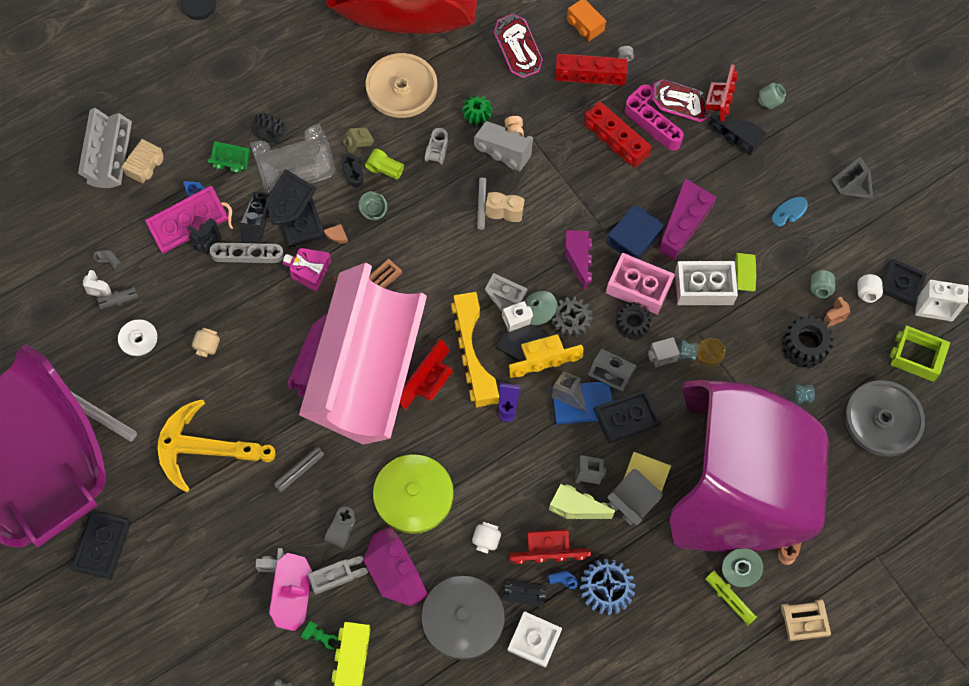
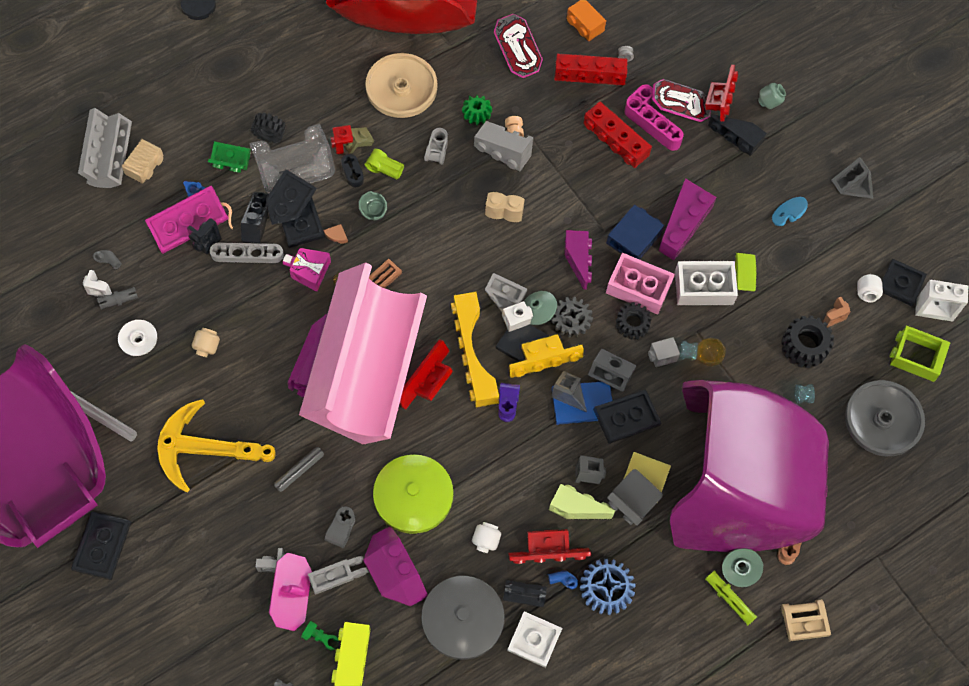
light grey bar [477,178,486,230] -> none
sand green head [810,270,835,298] -> none
none -> red bracket [330,125,353,154]

